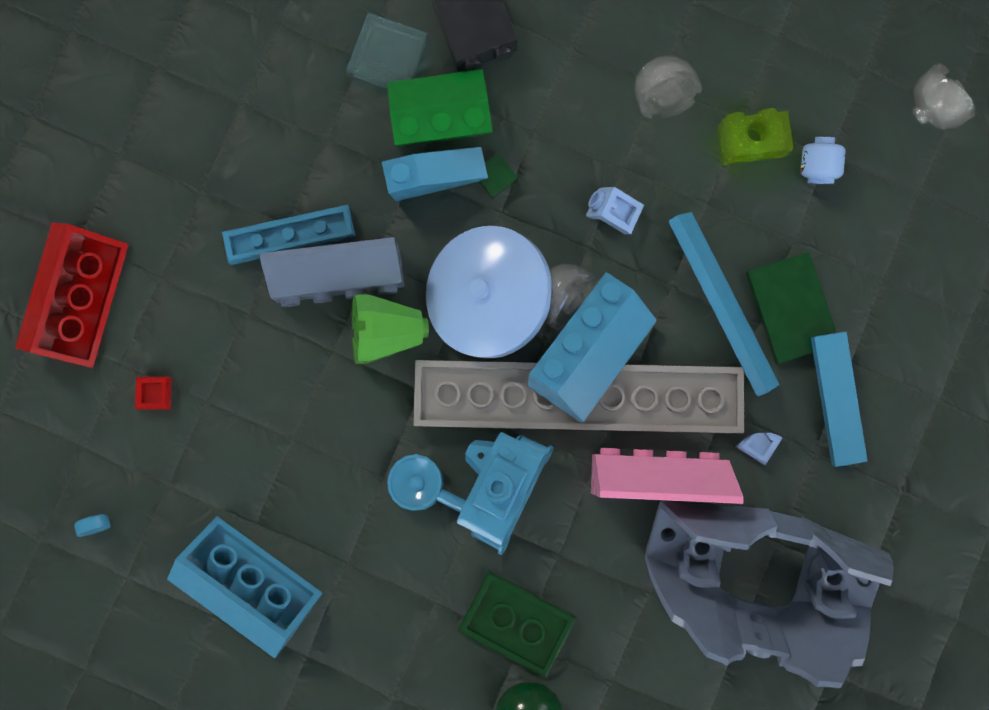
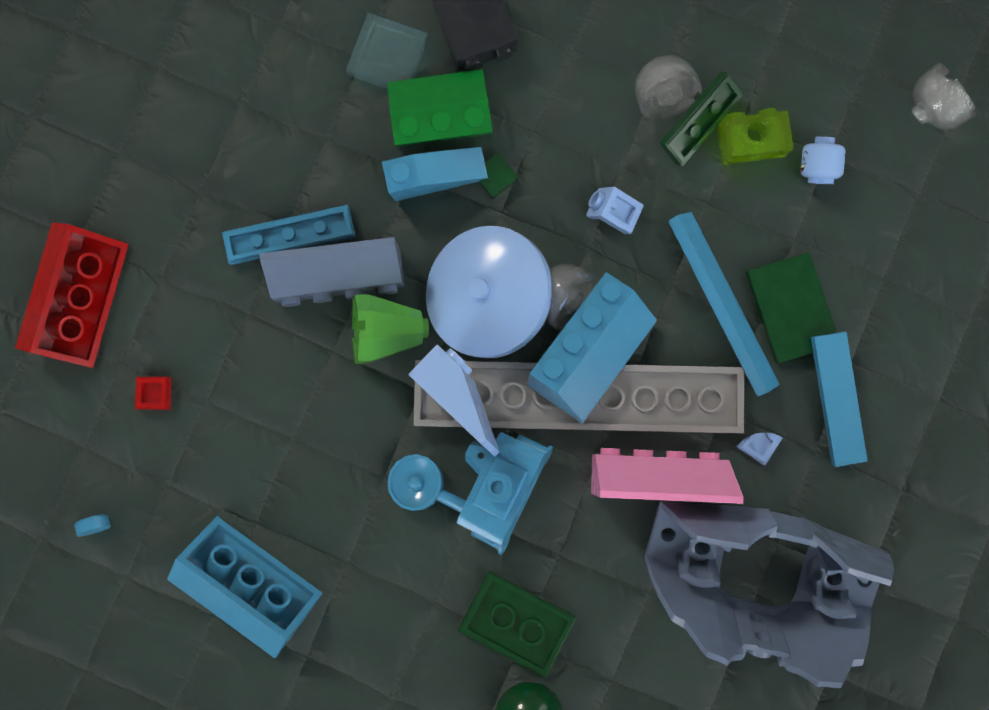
none -> light blue slope [408,345,499,457]
none -> dark green tile [659,72,744,166]

